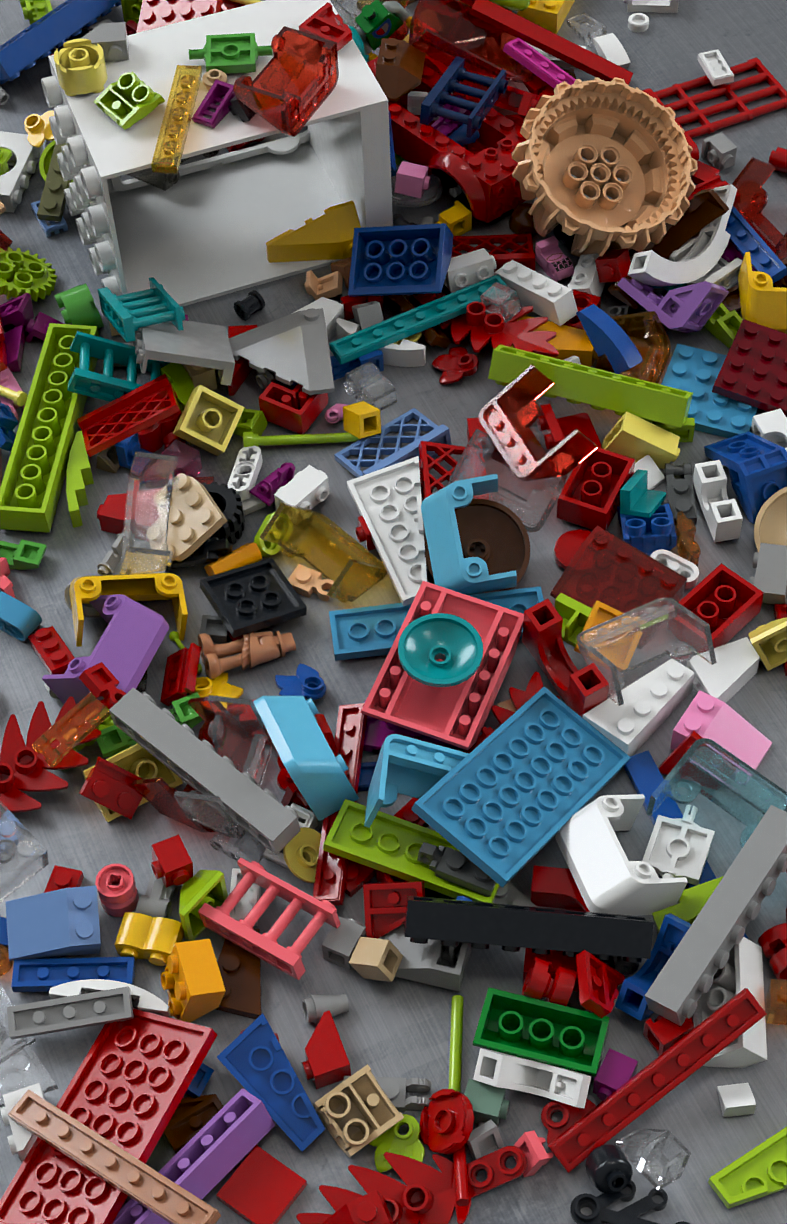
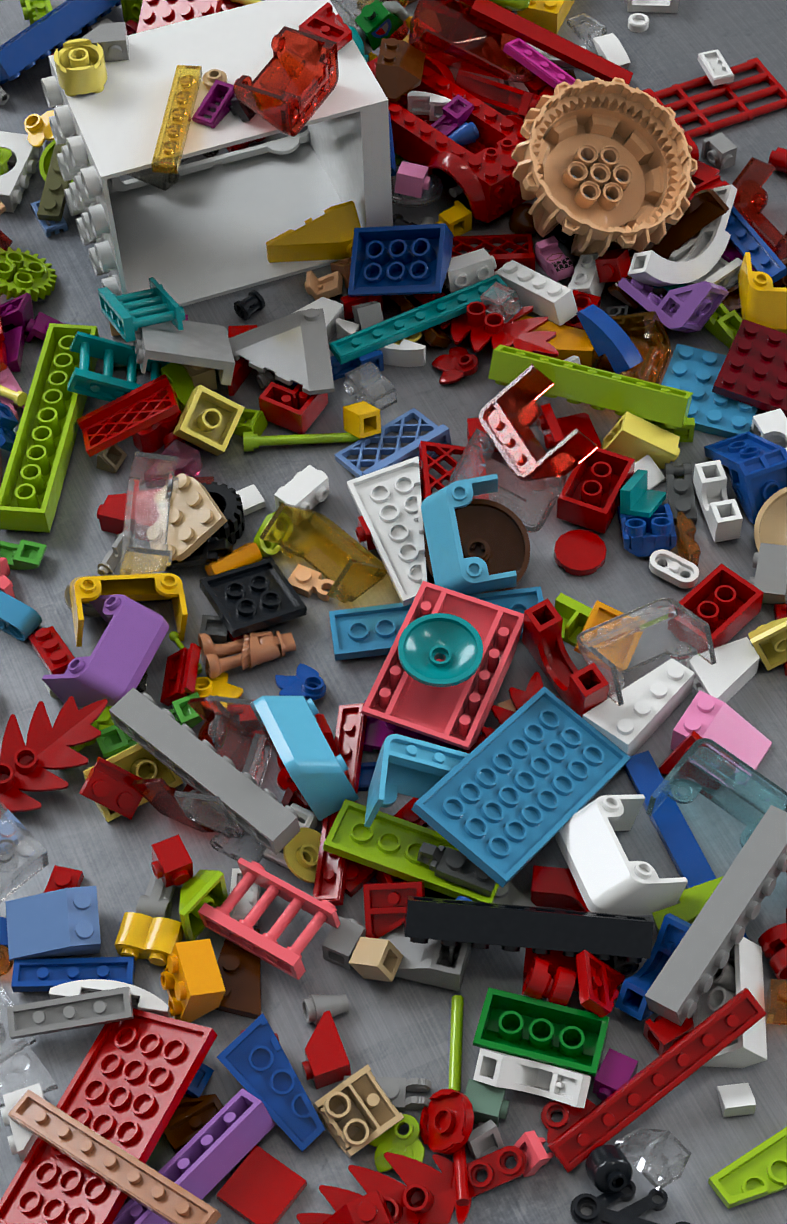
clear orange plate [32,692,111,767] -> none
bright green brick [54,283,104,330] -> none
lime slope [66,431,94,528] -> none
red plate [79,662,126,709] -> none
lime slope [93,71,165,130] -> none
coral wheel [95,863,139,917] -> none
blue bracket [115,433,153,473] -> none
bright green plate [189,33,273,73] -> none
white beam [227,446,263,501] -> none
magenta hinge [249,462,295,506] -> none
bright pink arm [325,403,348,424] -> none
dark blue fence [420,56,508,138] -> none
clear red slope [550,525,687,650] -> none
white plate [642,805,715,885] -> none

